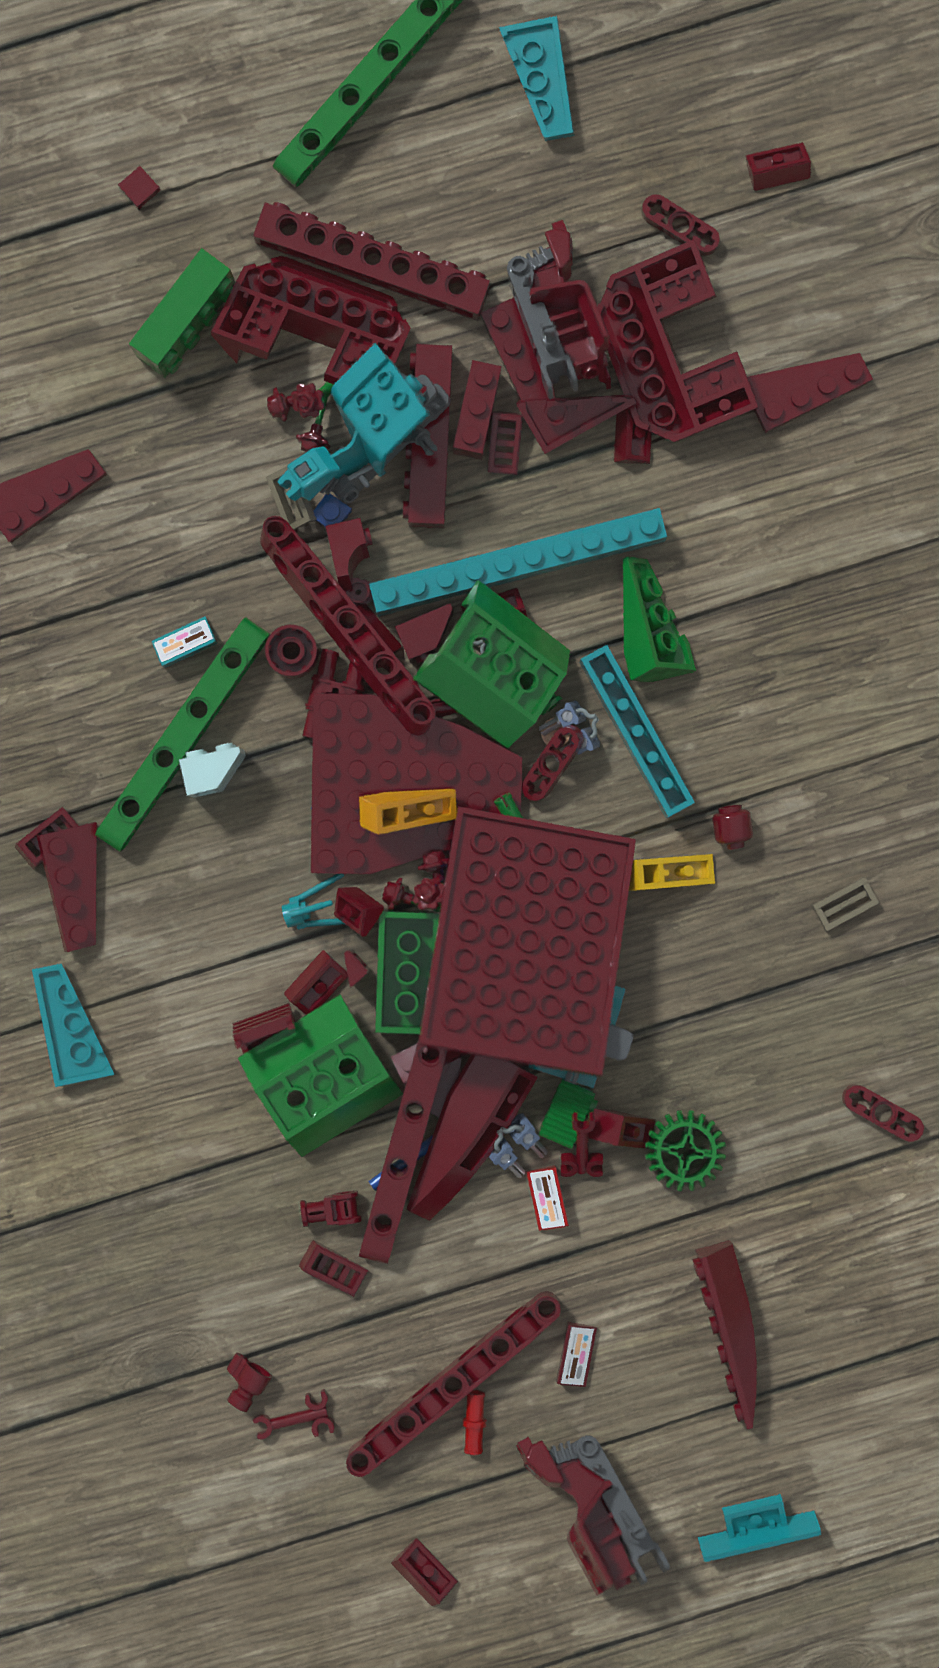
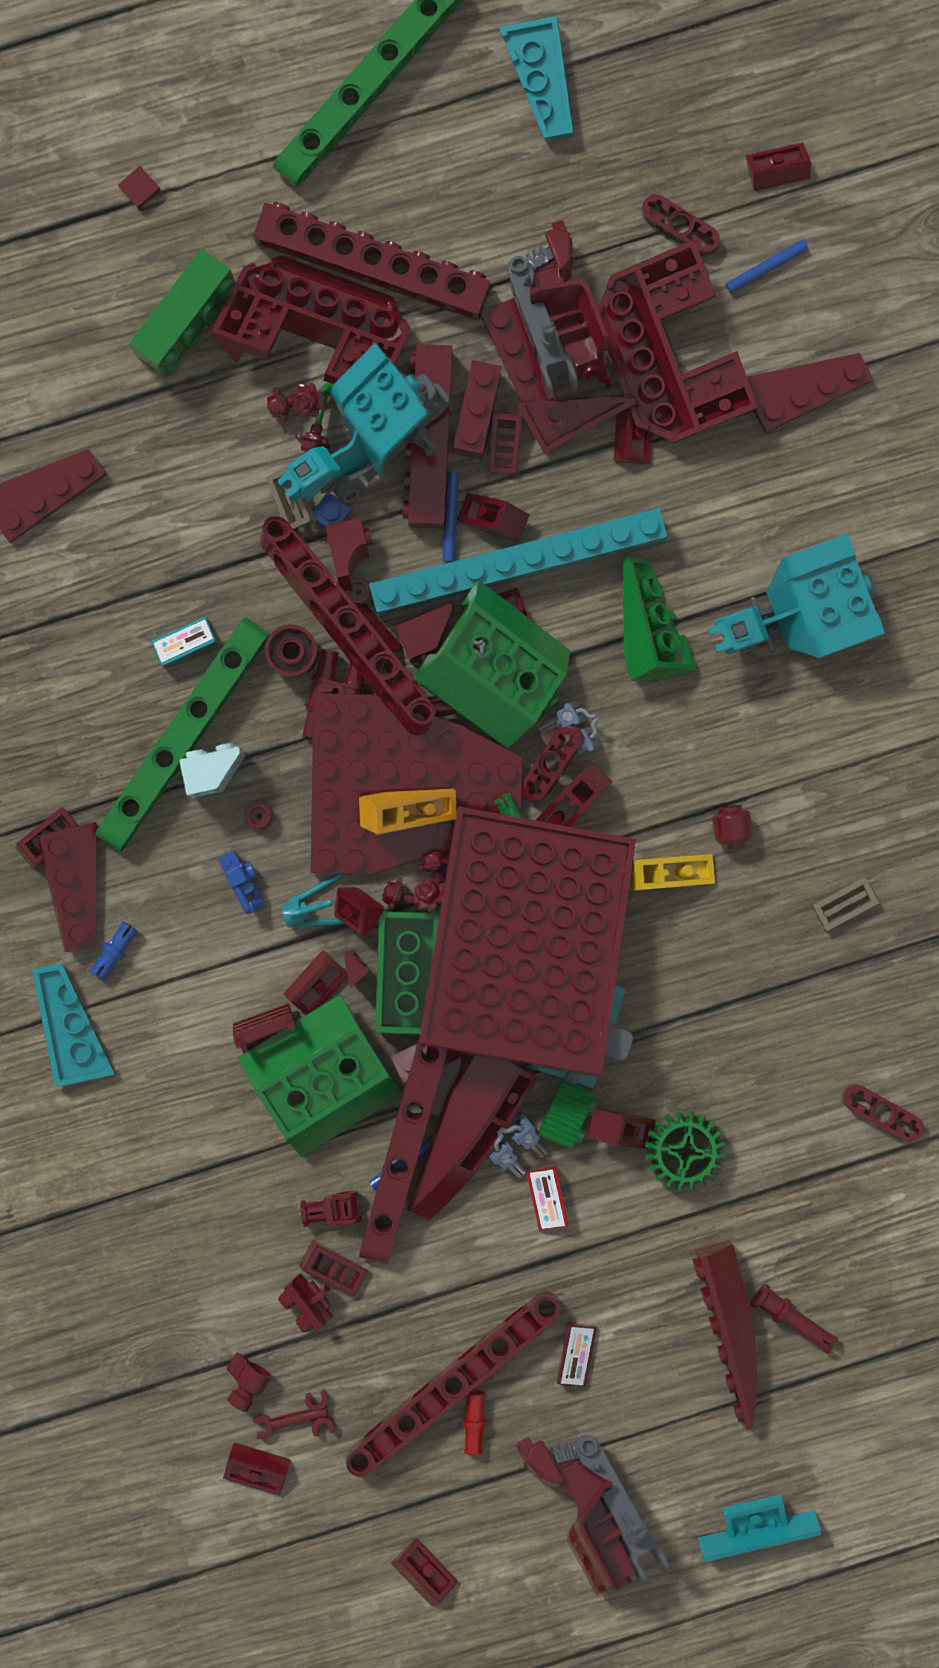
dark red bar [560,1112,603,1177] -> none
teal brick [579,645,695,818] -> none
none -> blue pin [89,921,139,981]
none -> blue piece [218,851,265,914]
none -> dark red slope [223,1443,291,1495]
none -> dark red plate [245,801,274,831]
none -> dark red hips [278,1273,333,1333]
none -> blue bar [443,472,459,563]
none -> dark red slope [457,493,530,542]
none -> dark red slope [535,761,613,827]
none -> teal piece [708,534,885,658]
none -> blue bar [725,239,808,294]
none -> dark red pin [751,1283,838,1354]

